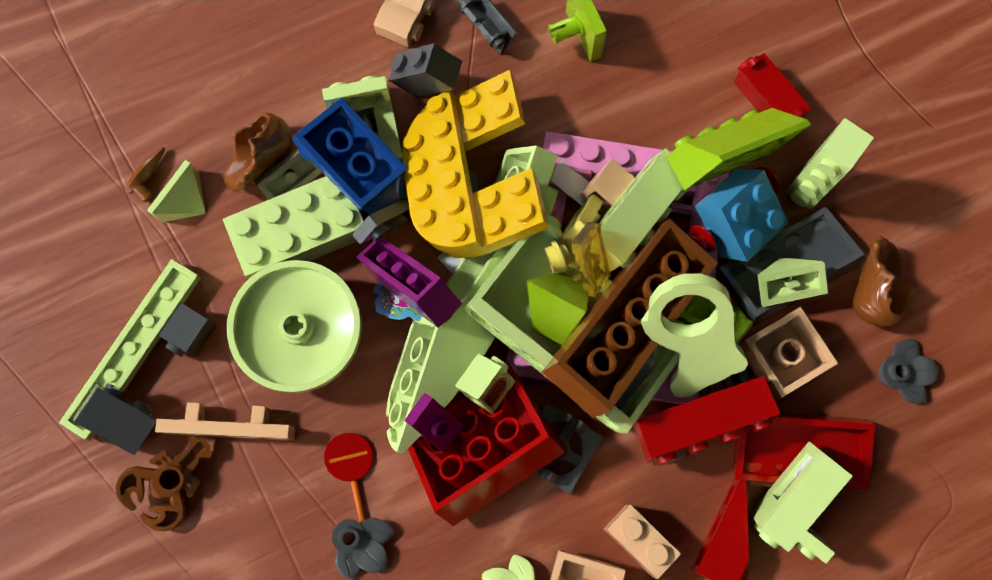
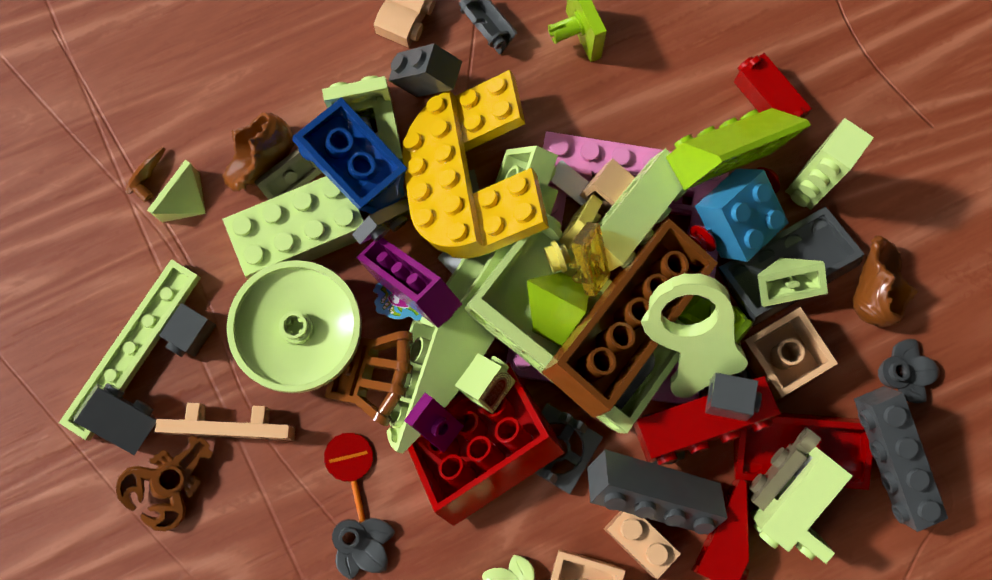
none -> dark orange plate [325,331,413,426]
none -> dark grey brick [587,449,727,535]
none -> dark grey brick [705,373,762,421]
none -> dark tan plate [748,427,822,511]
none -> dark grey brick [854,386,948,532]

